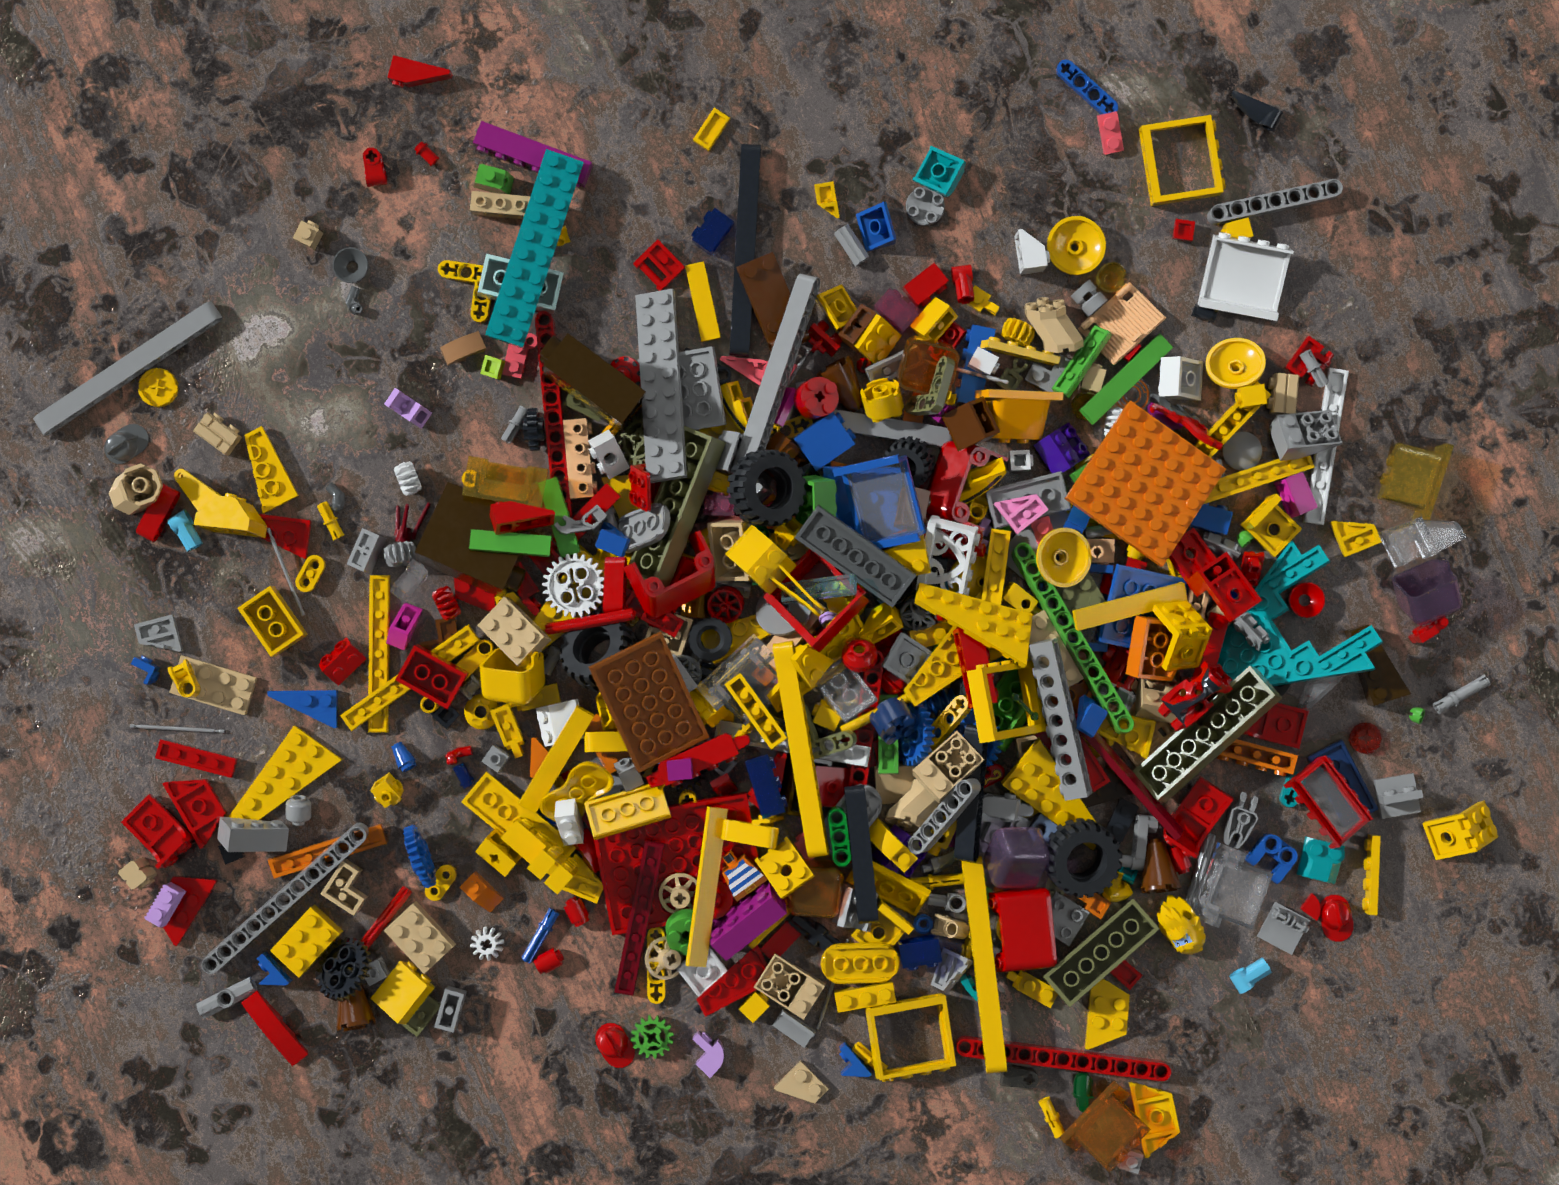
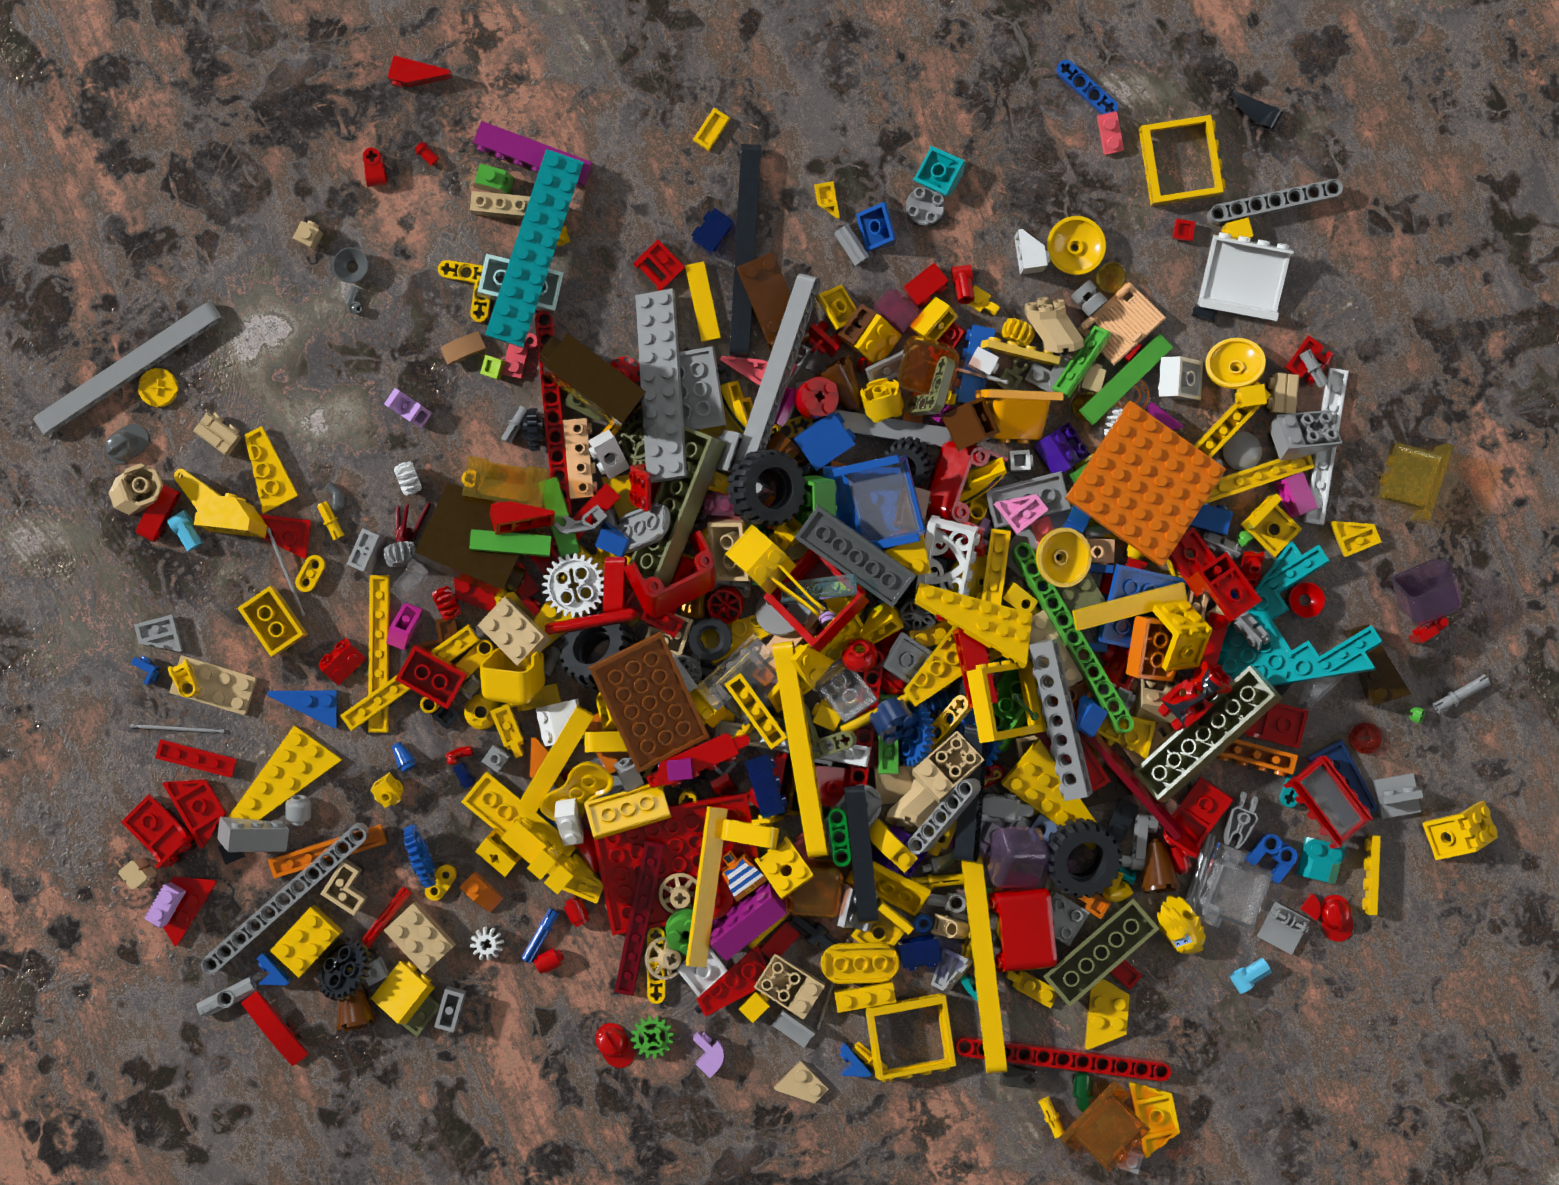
red piece [1150,393,1223,450] -> none
clear windscreen [1378,516,1467,568] -> none

